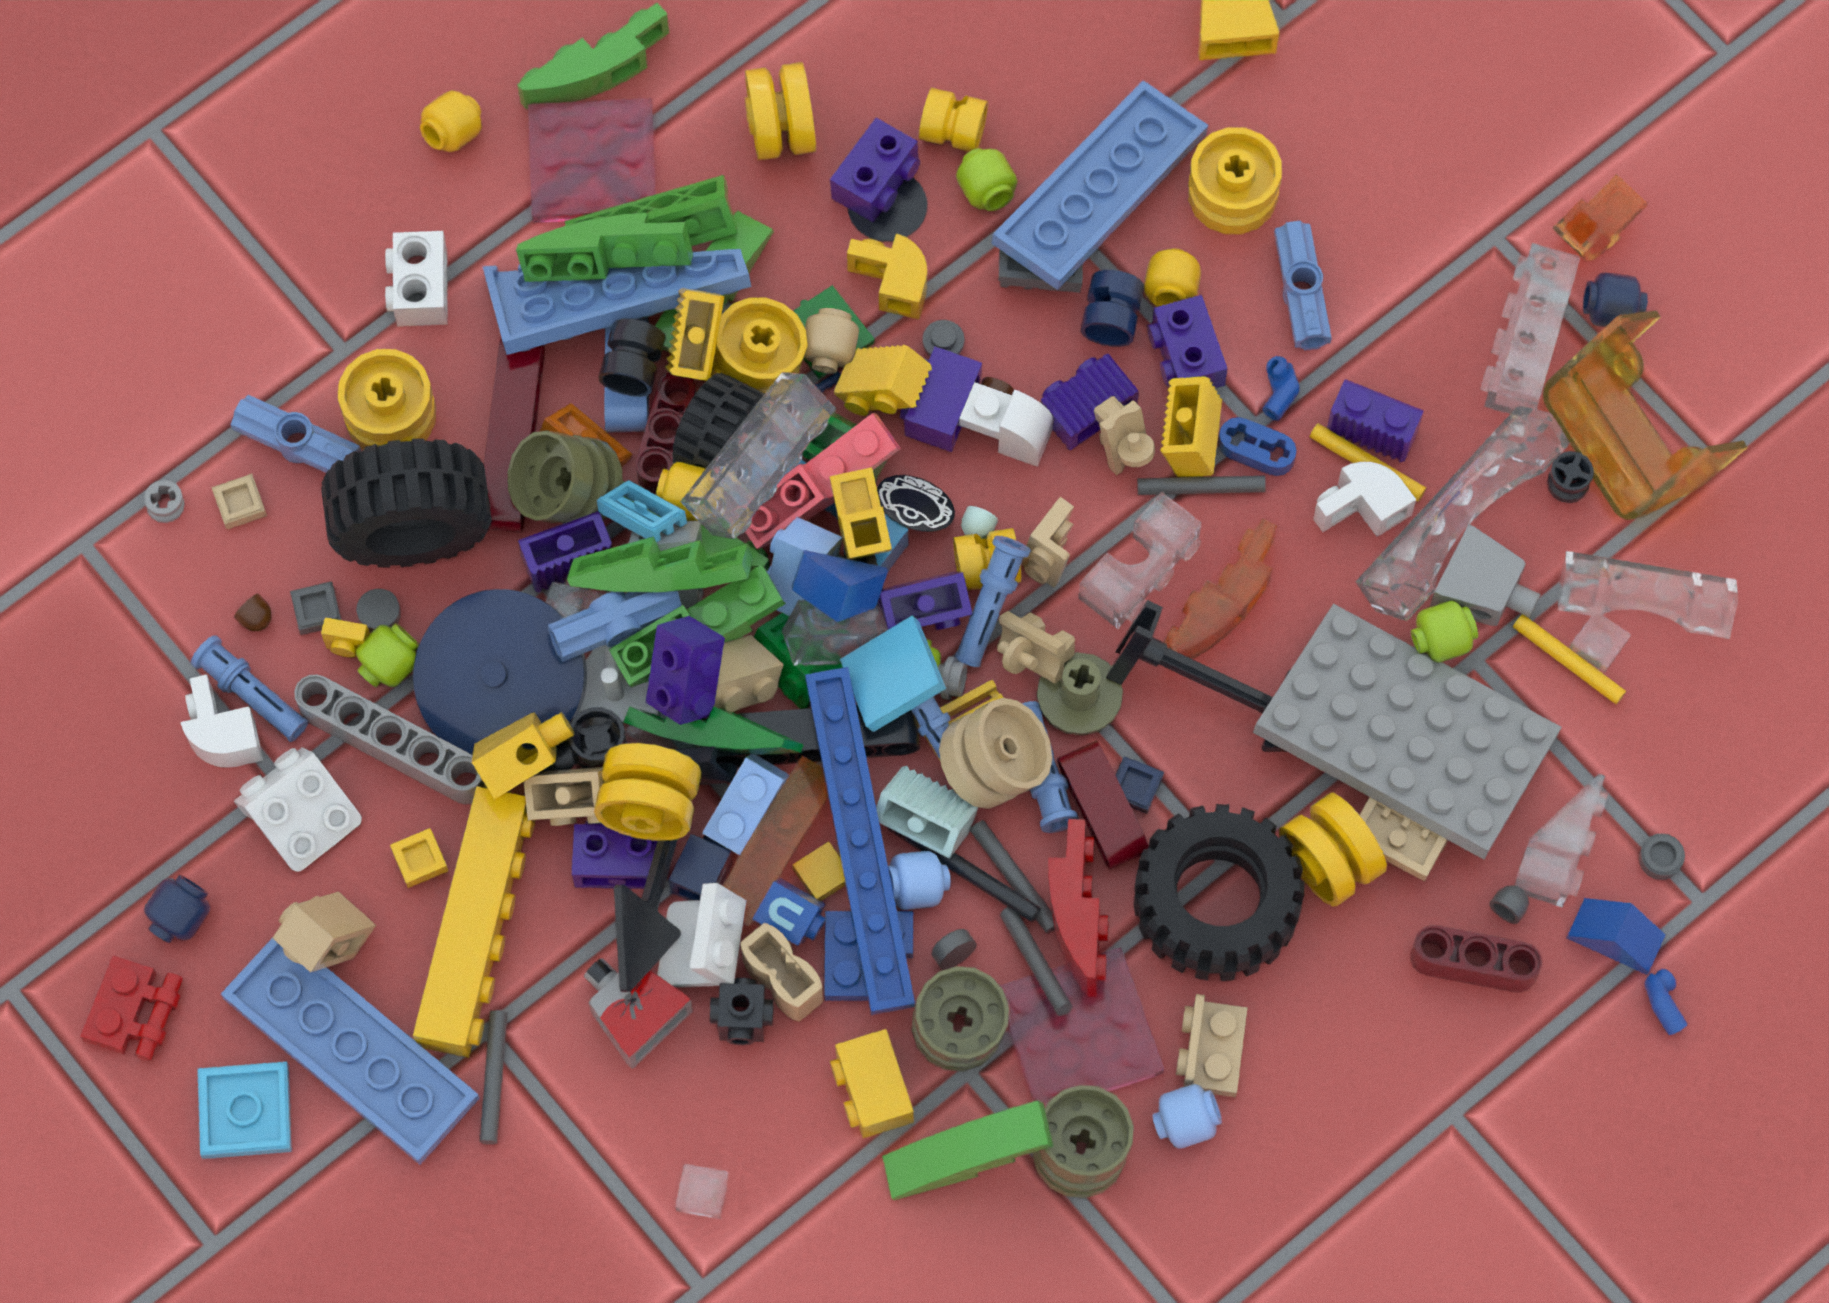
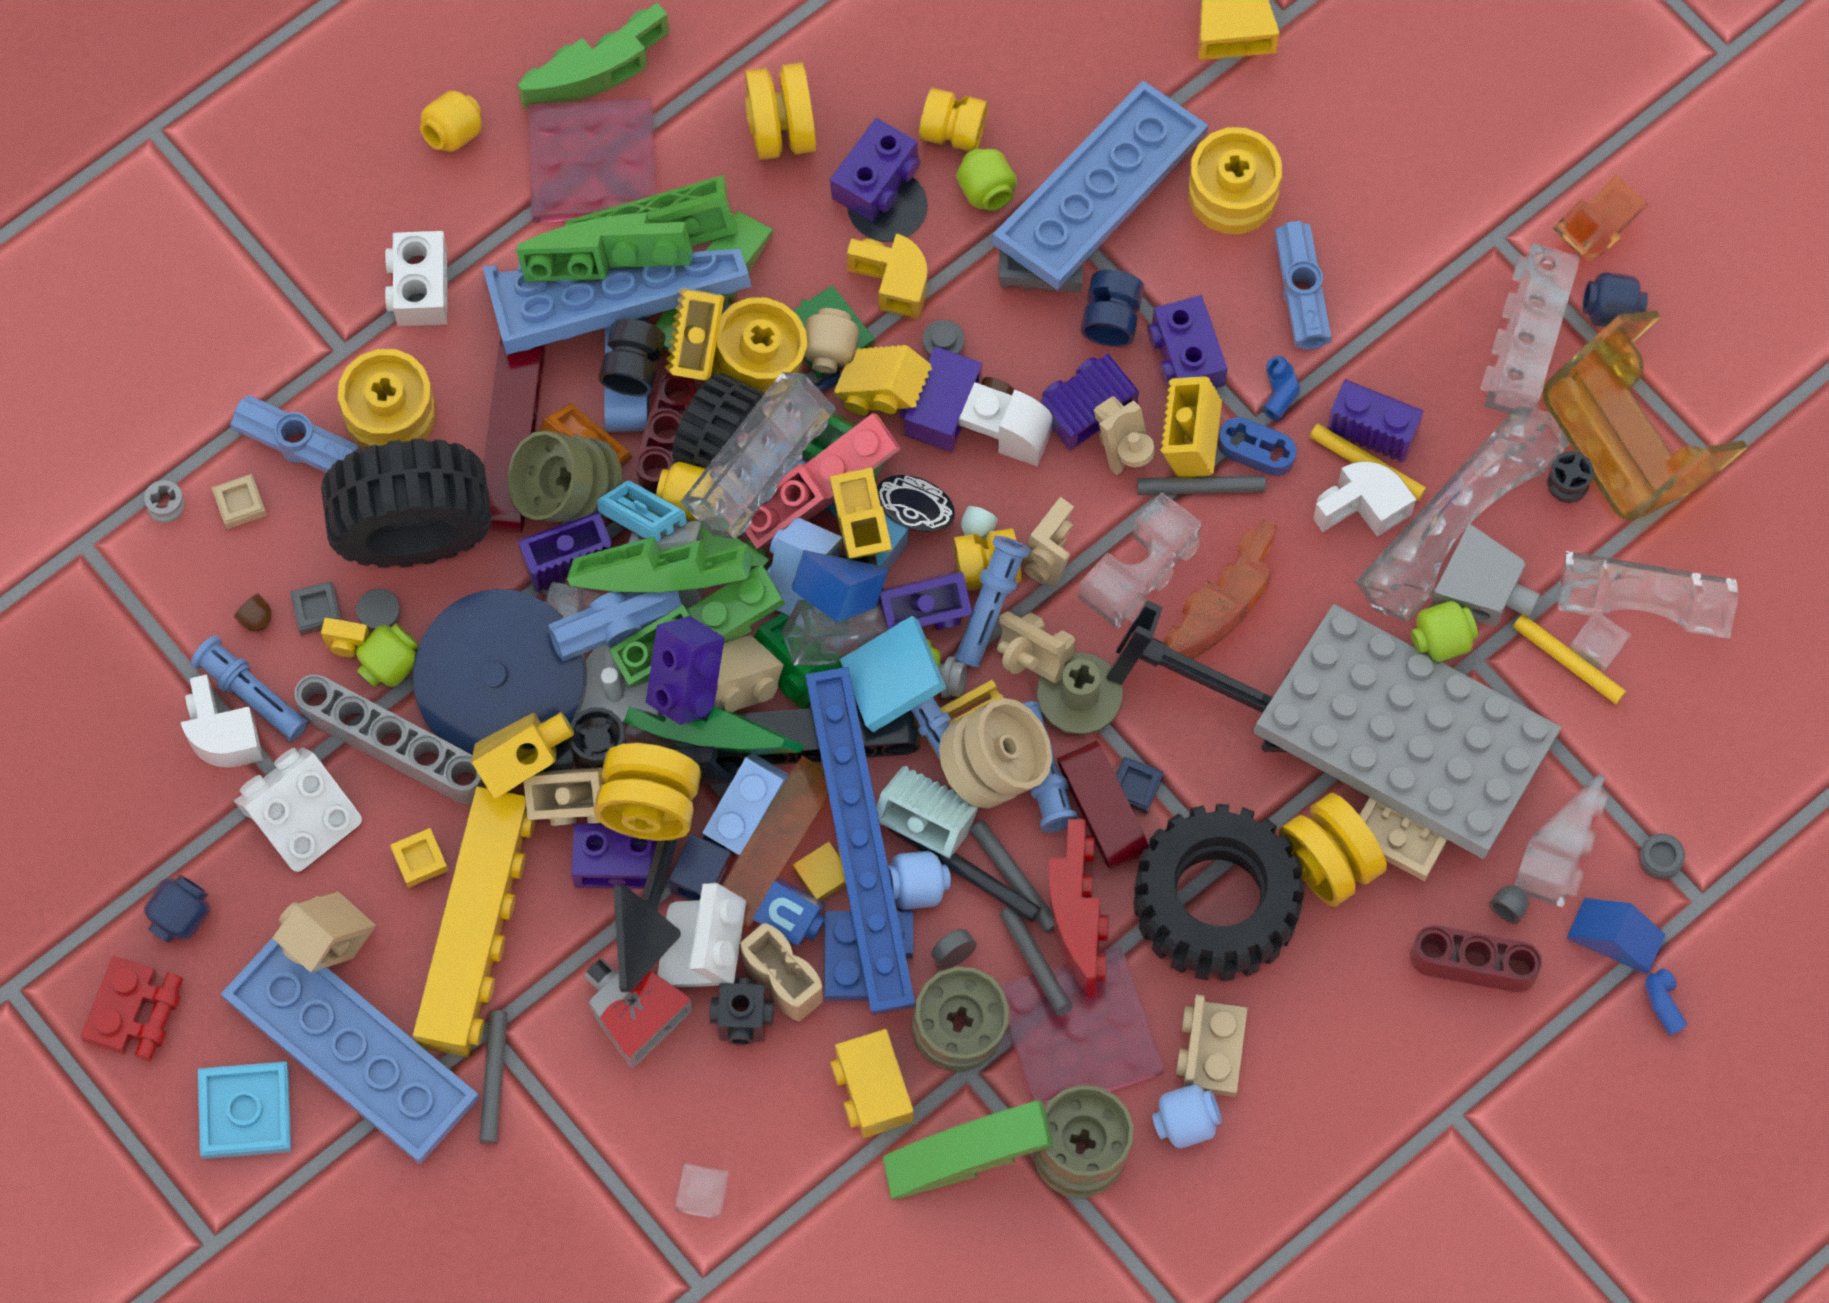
yellow head [1144,248,1201,307] -> none

